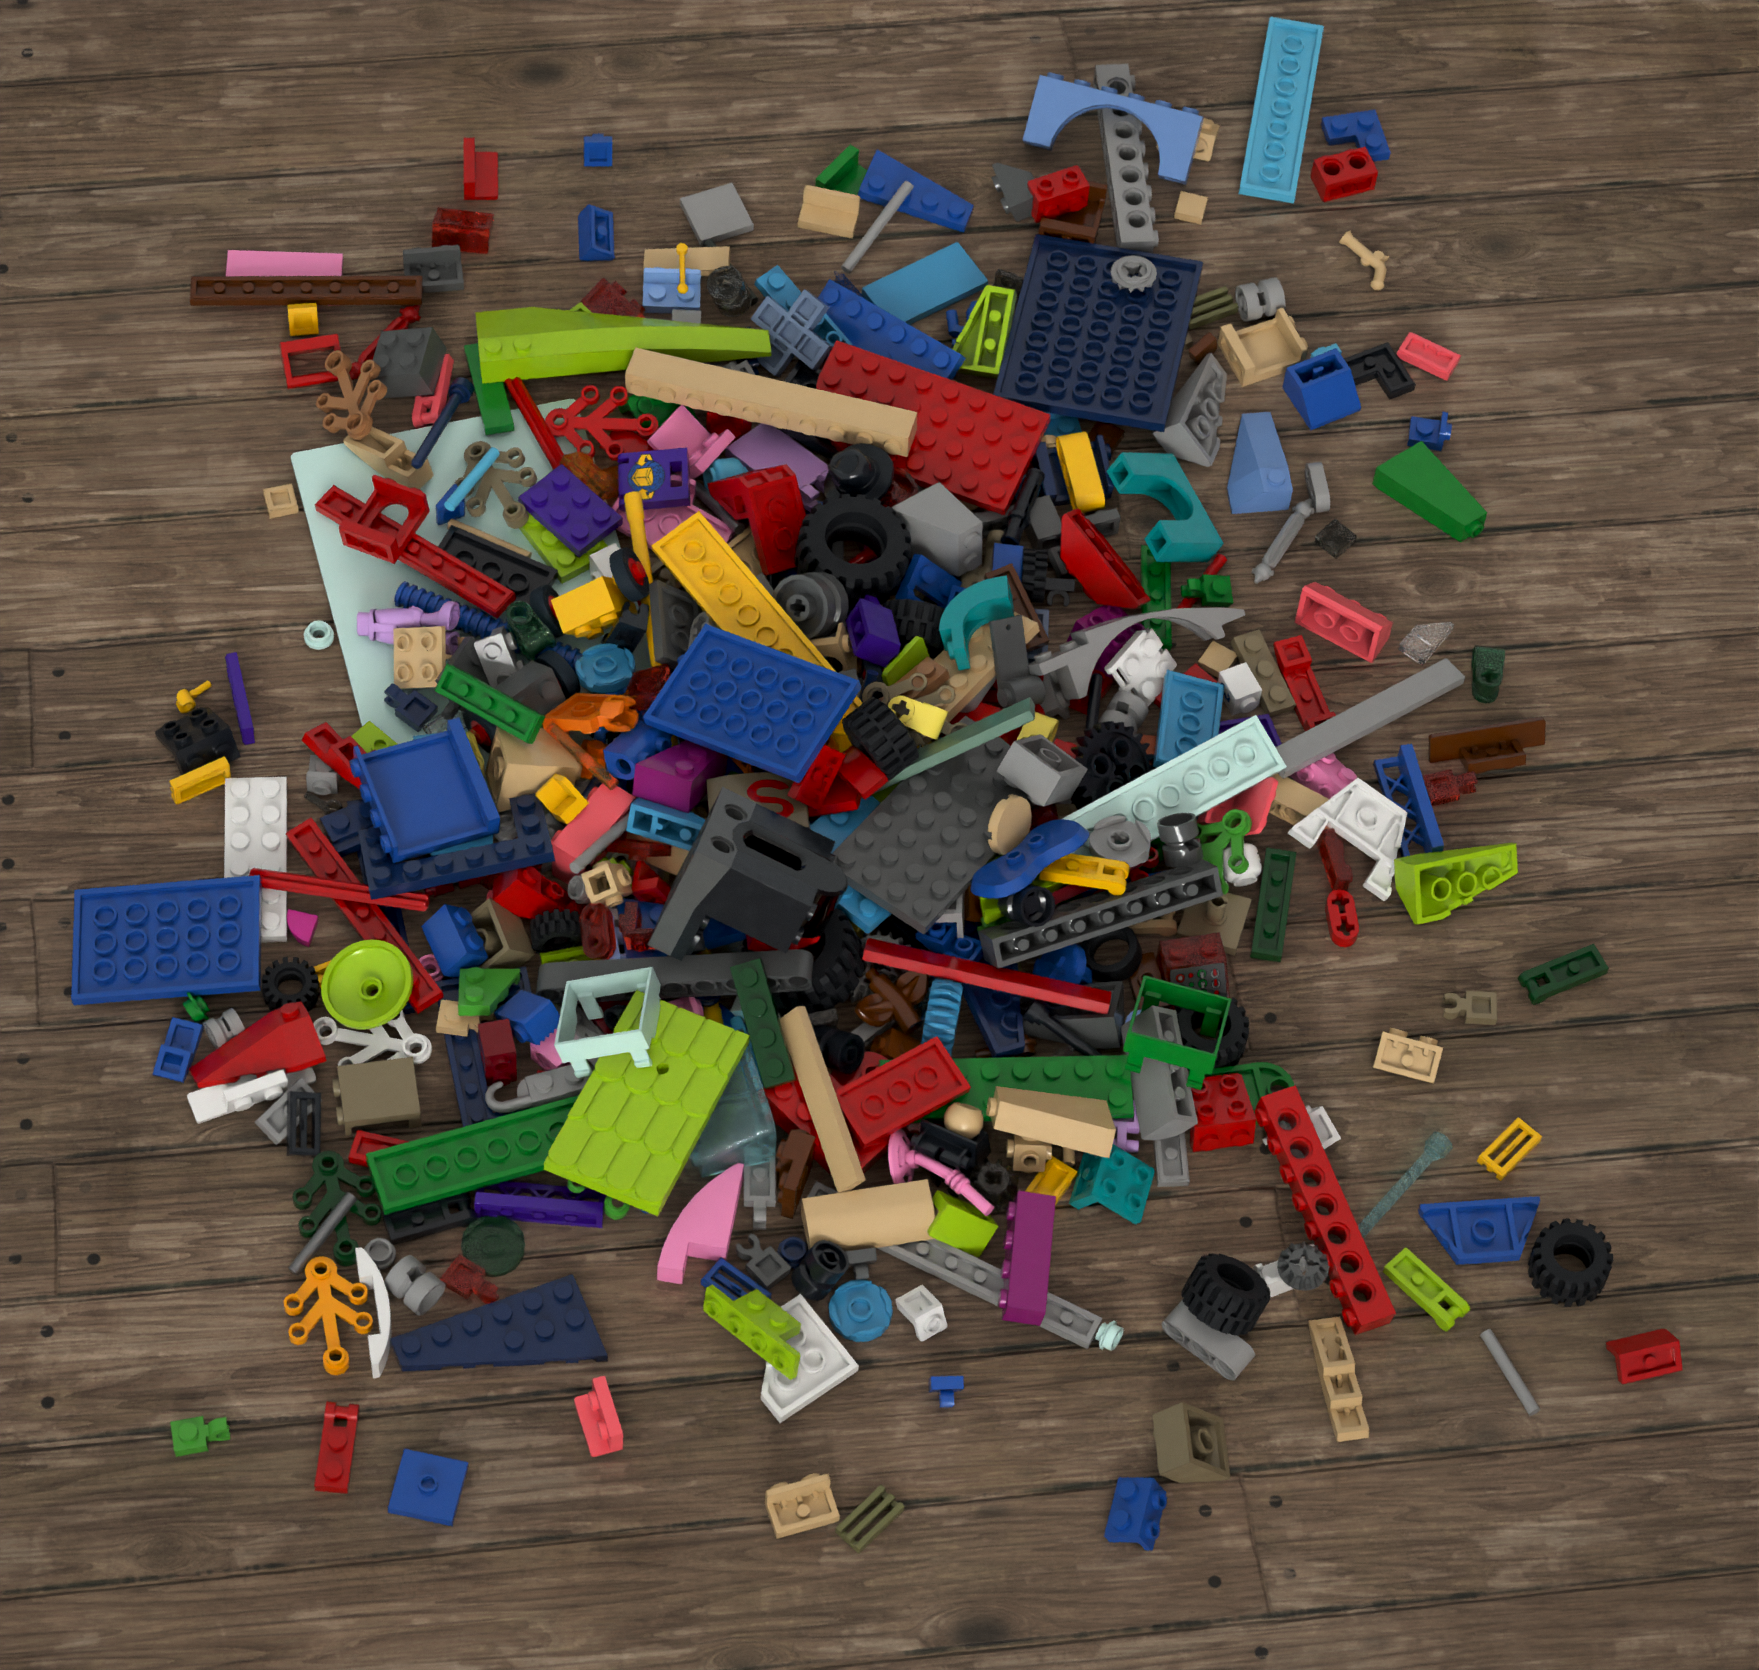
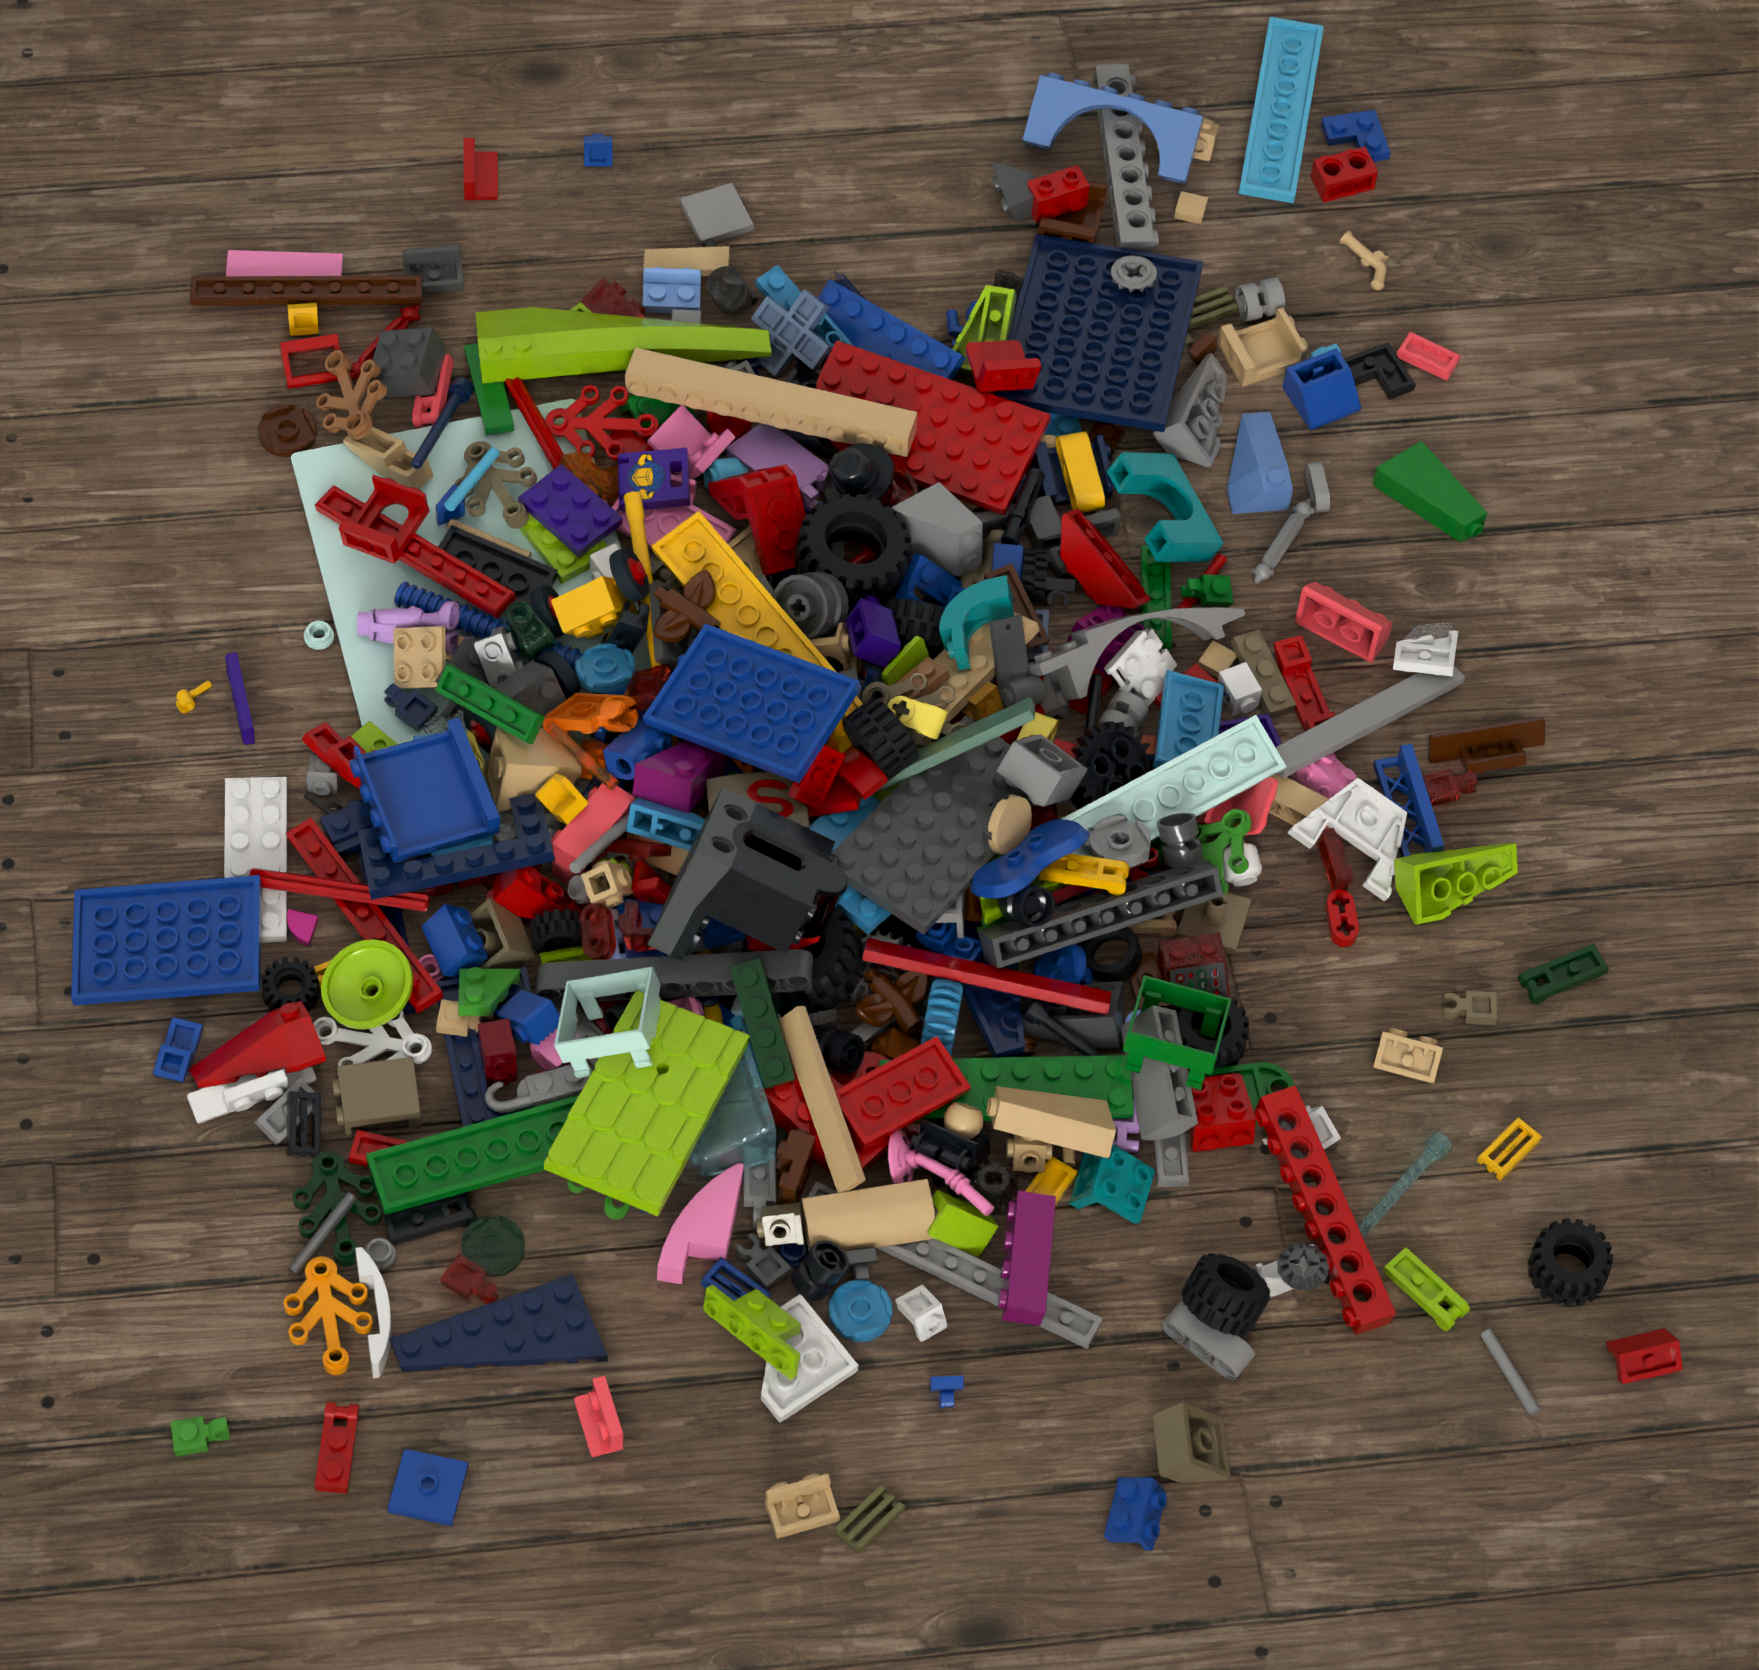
black bracket [155,707,241,775] -> none
yellow tile [169,756,231,805] -> none
green plate [182,992,210,1023] -> none
light grey wheel [203,1008,245,1049] -> none
tan tile [263,483,299,519] -> none
light grey wheel [384,1255,446,1316] -> none
clear red bracket [432,207,494,254] -> none
dark purple fence [474,1181,606,1228] -> none
blue slope [578,204,614,261] -> none
yellow hinge [676,243,688,294] -> none
flat silver bar [696,482,745,534] -> none
tan panel [798,185,860,239] -> none
green panel [815,144,867,195] -> none
light grey bar [841,181,914,274] -> none
blue wing [858,149,974,233] -> none
dark azure tile [861,242,988,325] -> none
light aqua plate [1096,1320,1124,1351] -> none
dark green plate [1250,847,1297,962] -> none
tan slope [1308,1316,1369,1442] -> none
clear smoke tile [1314,519,1357,559] -> none
blue bracket [1407,411,1452,451] -> none
blue wing [1418,1196,1540,1265] -> none
clear green piece [1471,645,1505,703] -> none
none -> reddish brown tile [258,404,317,458]
none -> reddish brown plant [653,569,721,643]
none -> brick [756,1202,804,1246]
none -> pearl gold bracket [962,681,1004,722]
none -> red bracket [965,340,1041,392]
none -> white wing [1393,630,1458,676]

